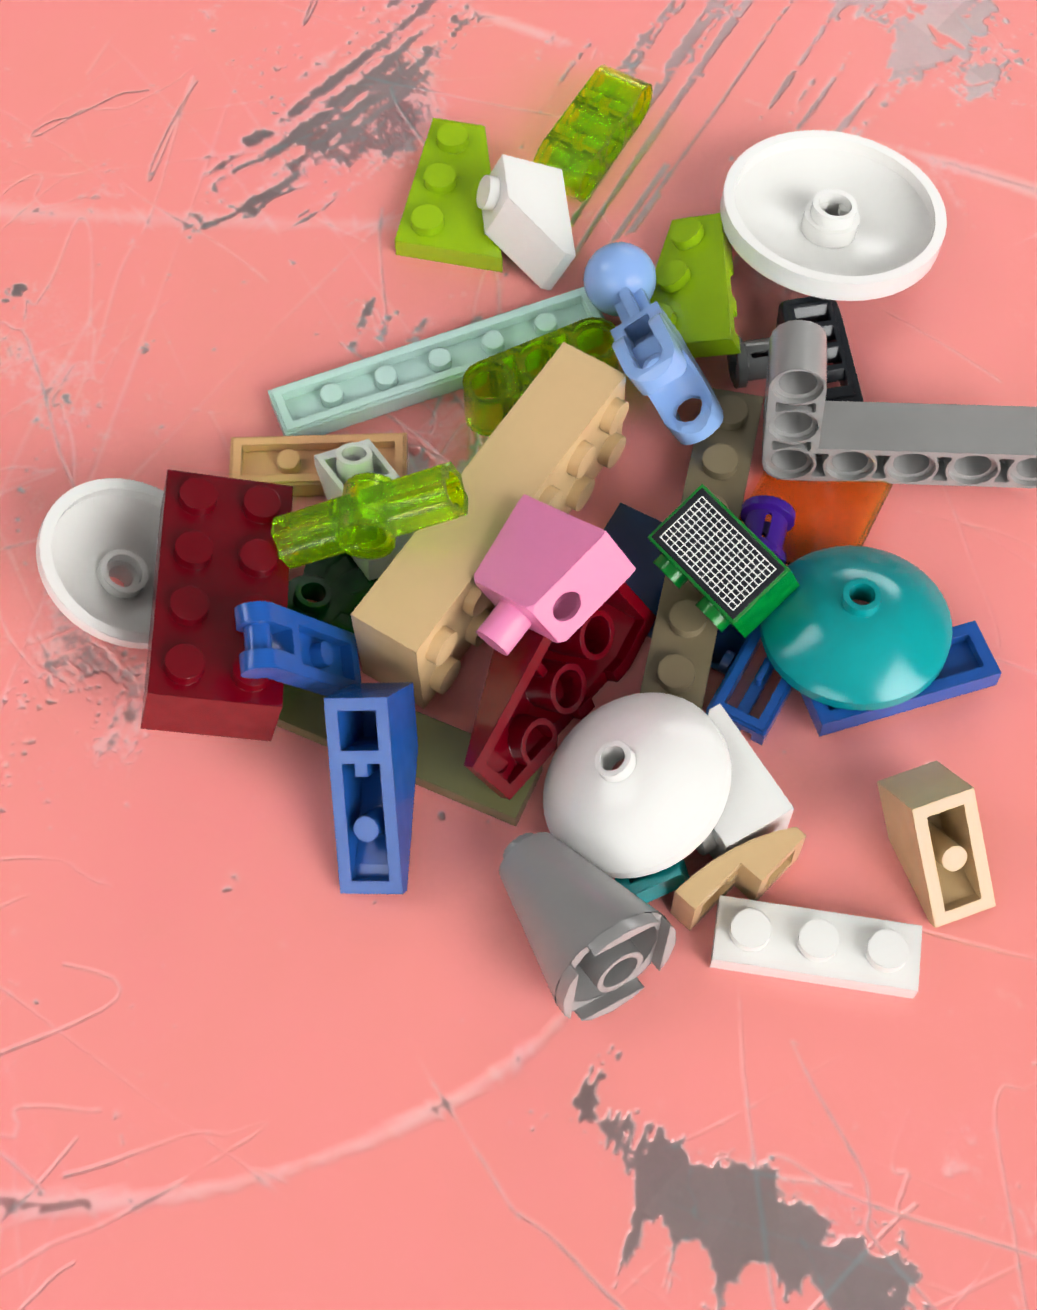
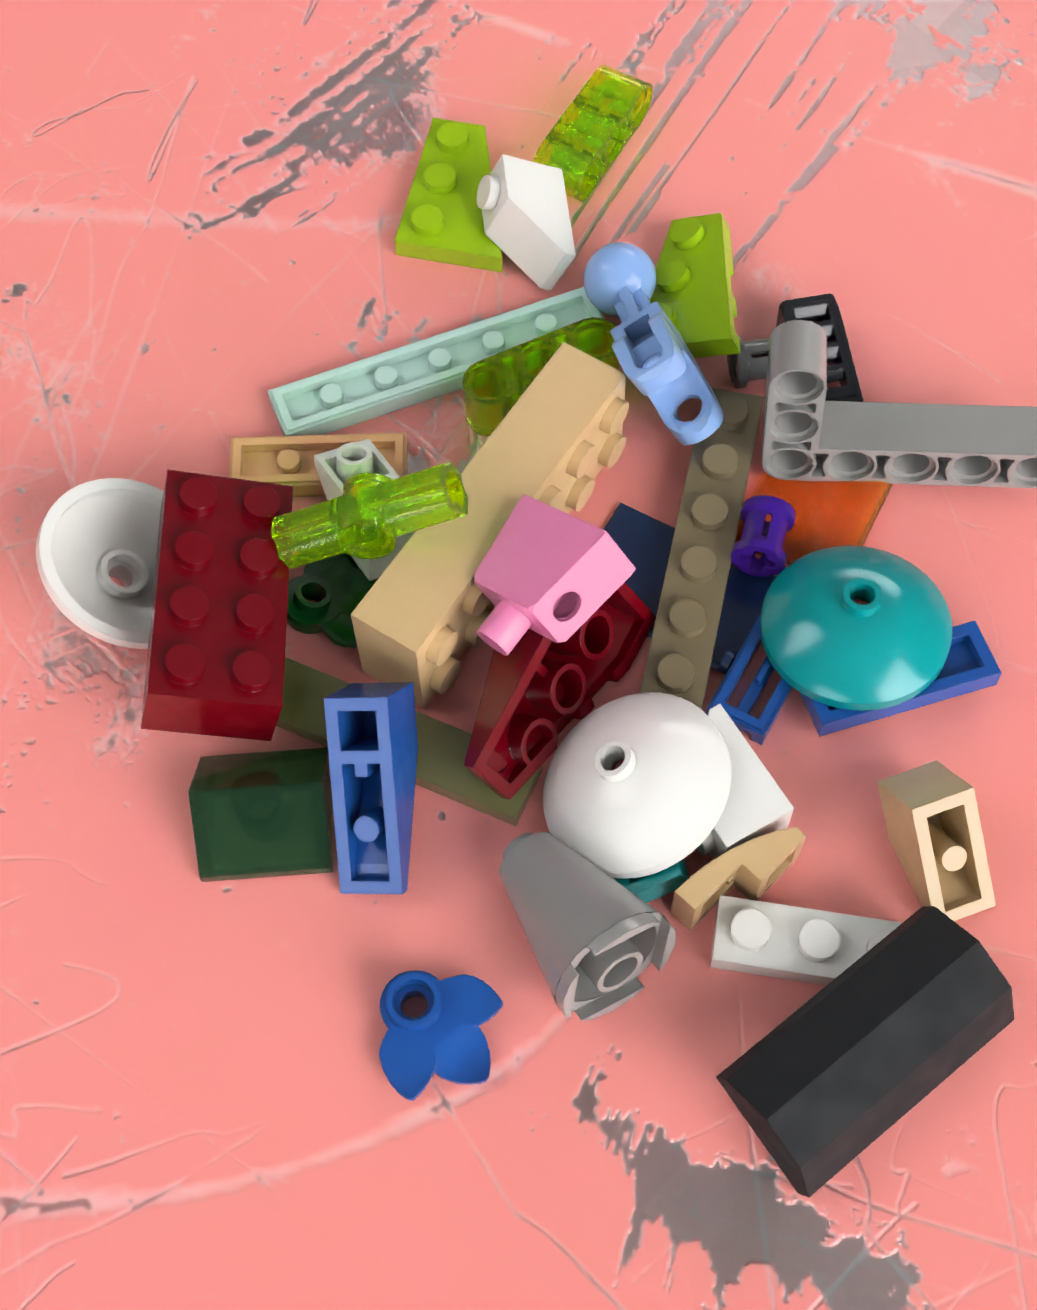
blue plate [234,601,362,696] -> none
brick [647,484,800,638] -> none
white dish [720,130,947,301] -> none
none -> clear green slope [188,747,333,882]
none -> blue plate [379,970,503,1101]
none -> black piece [716,906,1015,1198]

